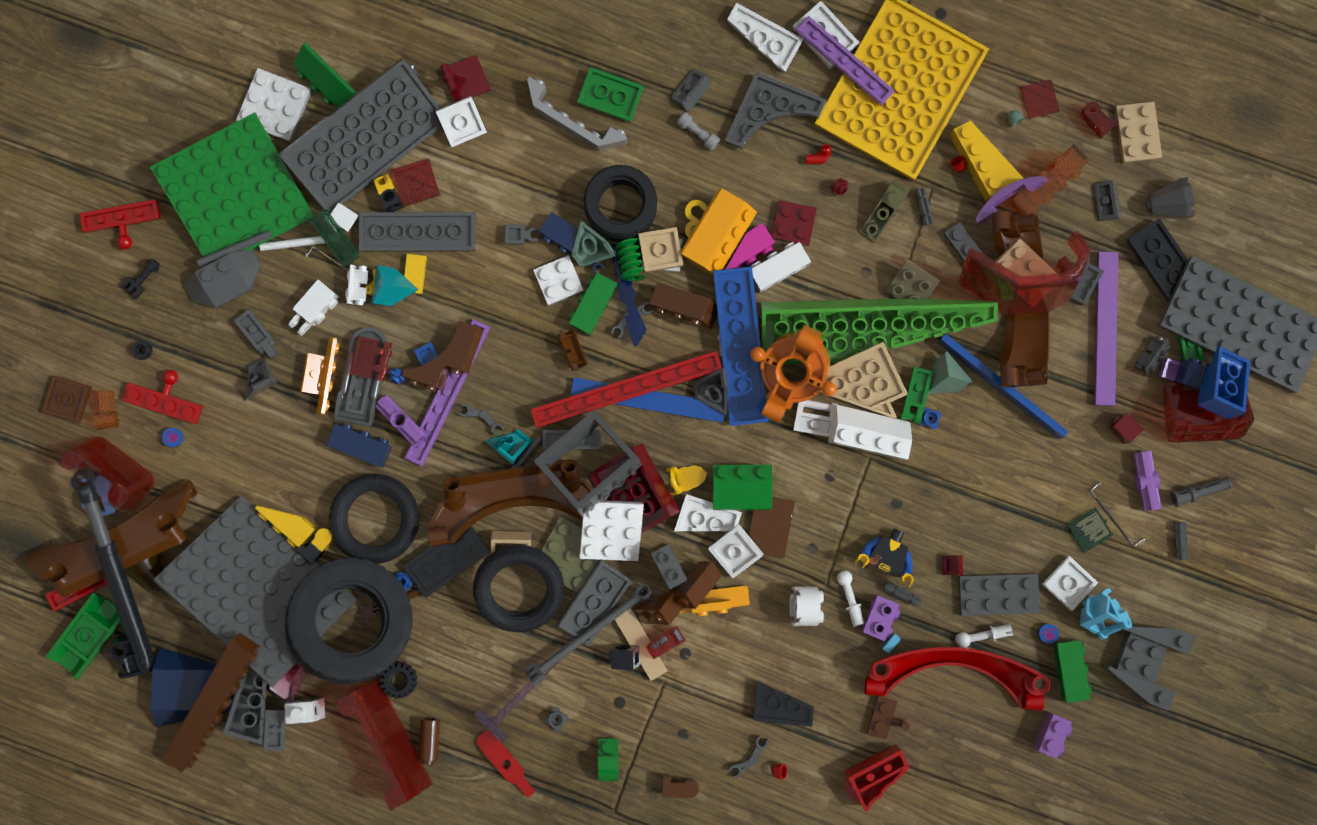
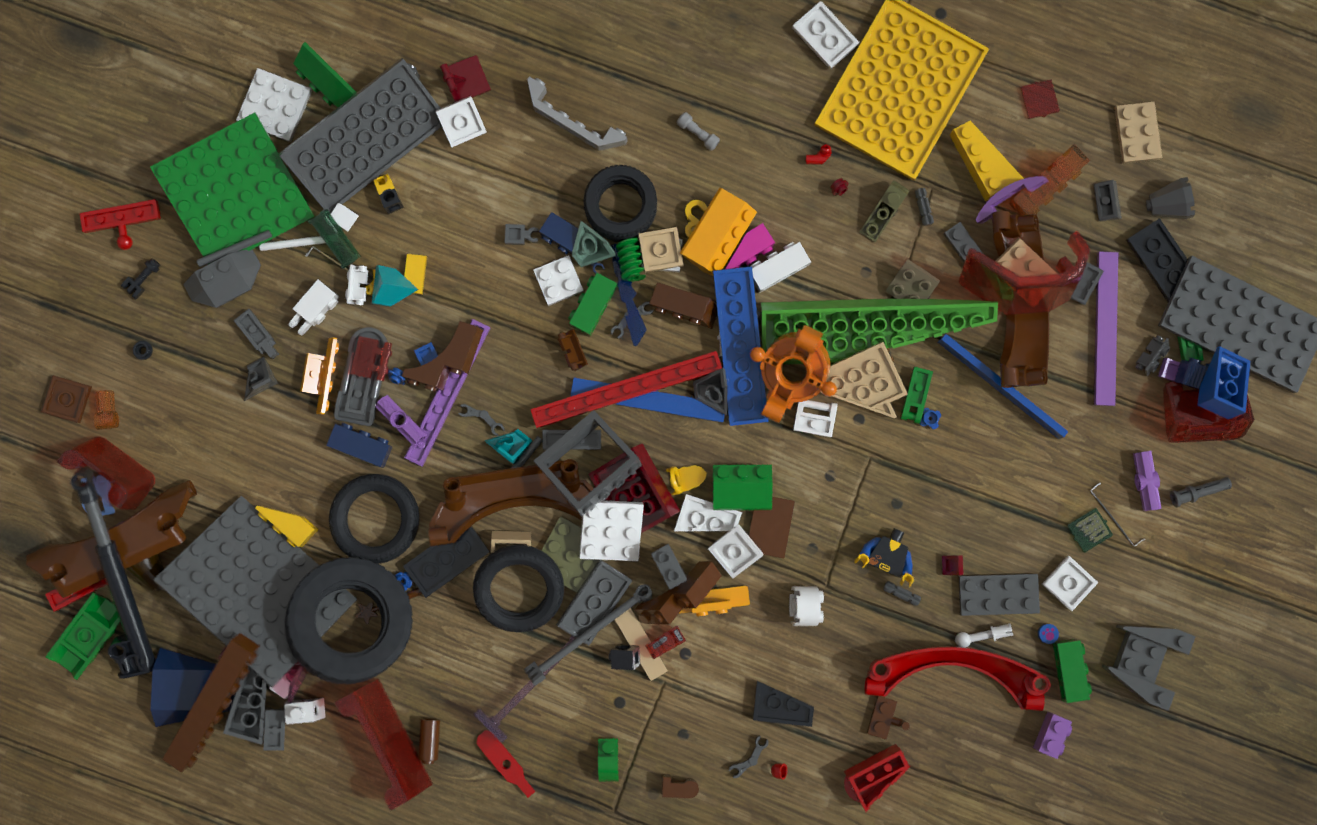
red plate [122,370,203,424] -> none
blue tile [162,428,183,447] -> none
leg [297,528,334,563] -> none
dark grey plate [359,212,476,252] -> none
black tyre [380,662,418,699] -> none
clear red tile [392,158,441,207] -> none
dark grey plate [545,707,569,731] -> none
green plate [577,67,644,123] -> none
dark grey slope [670,69,711,112] -> none
dark grey plate [725,72,826,150] -> none
white wing [727,3,803,74] -> none
dark red plate [772,200,817,246] -> none
medium lavender tile [795,16,895,106] -> none
white slope [828,405,912,460] -> none
white pin [837,570,865,627] -> none
medium lavender brick [860,595,900,641] -> none
medium azure tile [880,633,900,653] -> none
sand green slope [928,352,972,394] -> none
red hinge [950,156,967,173] -> none
sand green hinge [1007,110,1024,127] -> none
medium azure piece [1080,588,1132,640] -> none
clear red leg [1081,101,1119,139] -> none
dark red brick [1108,413,1144,444] -> none
dark grey axle [1174,522,1189,560] -> none

